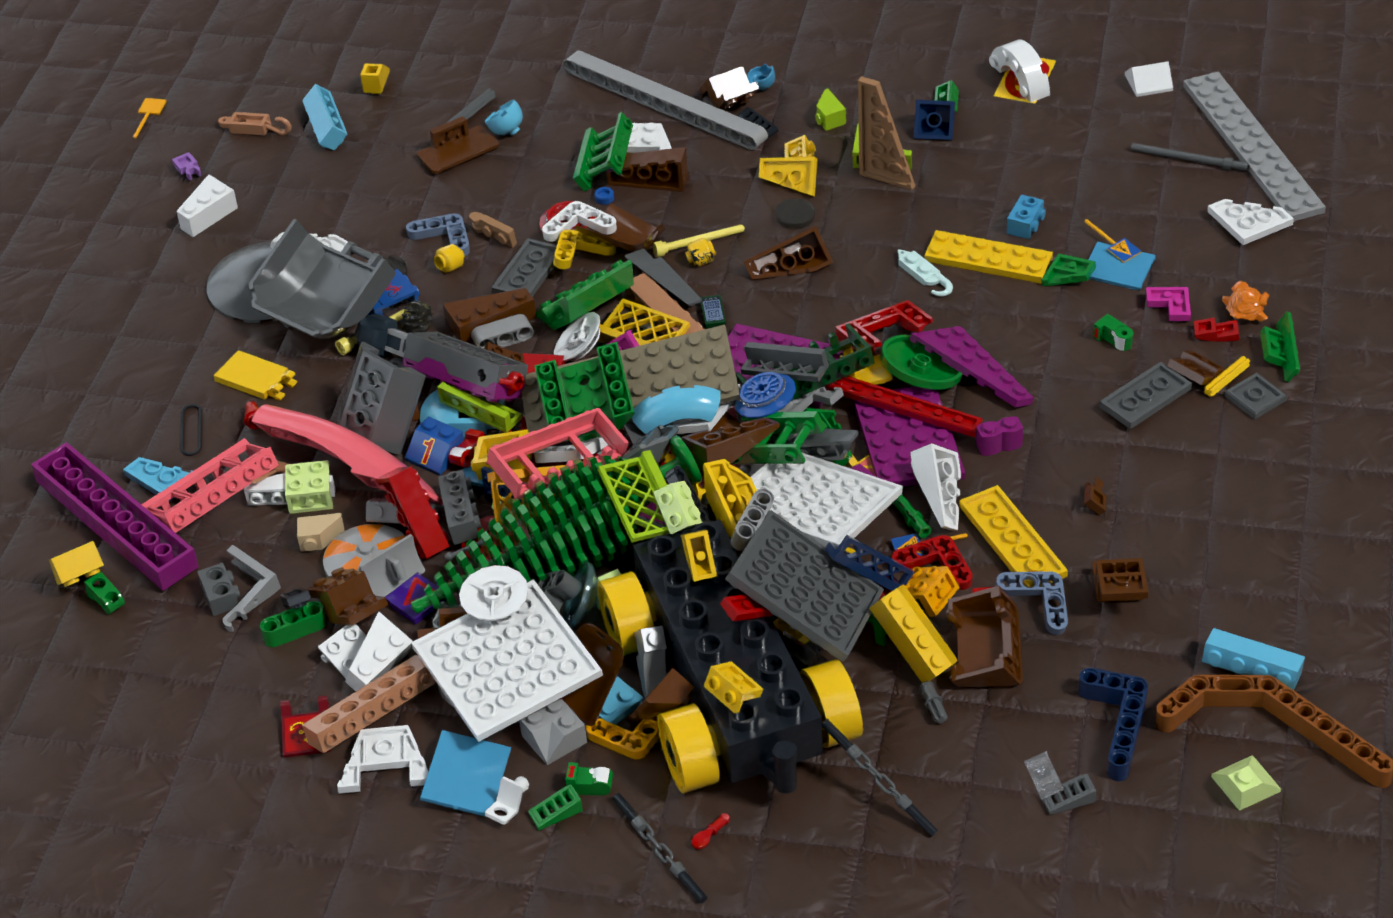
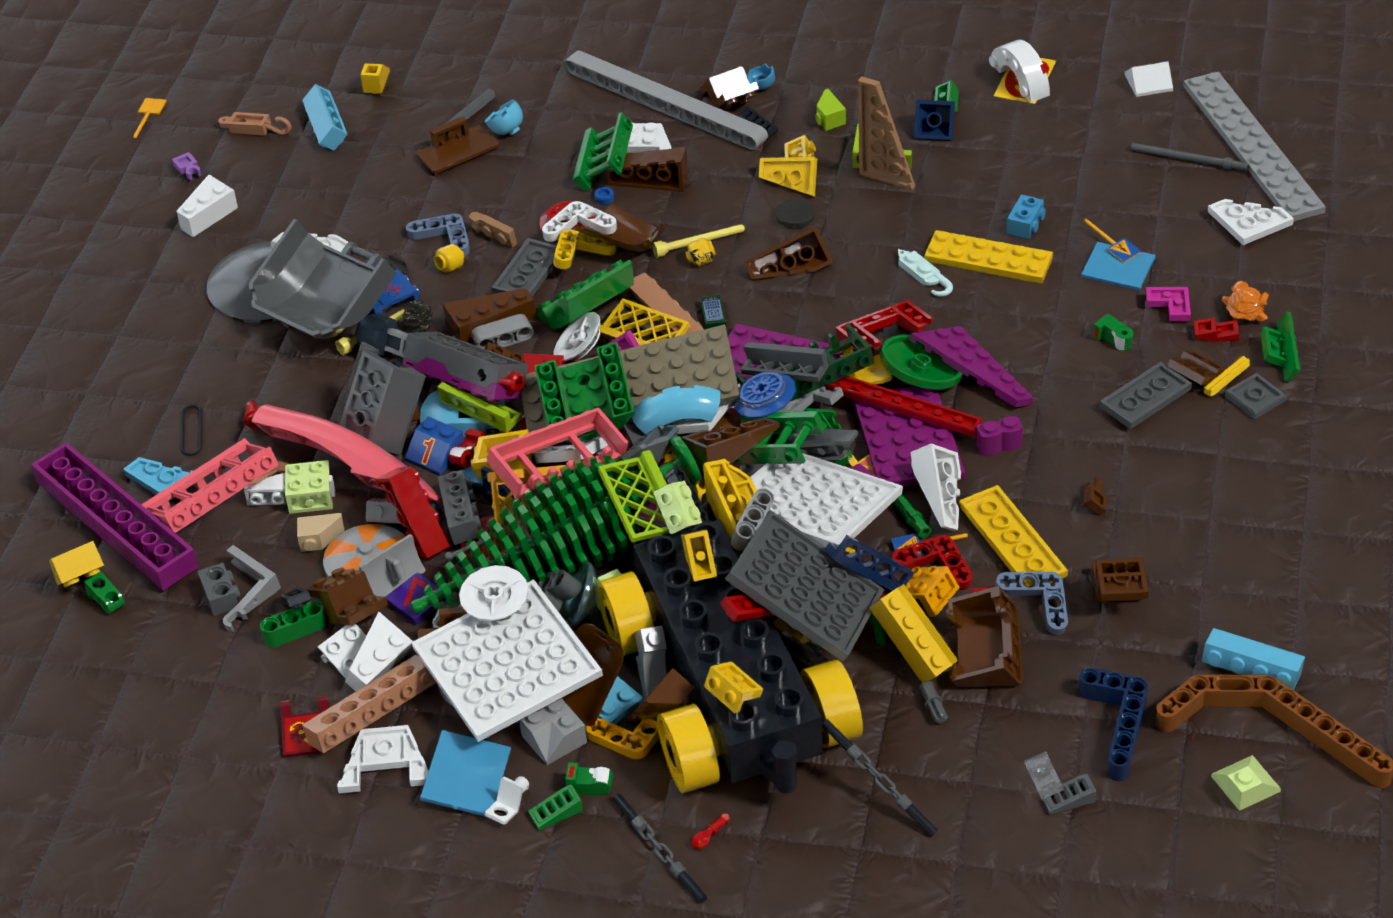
yellow tile [214,350,297,401] -> none
dark grey wedge [625,248,702,308] -> none
green wing [1041,254,1096,286] -> none

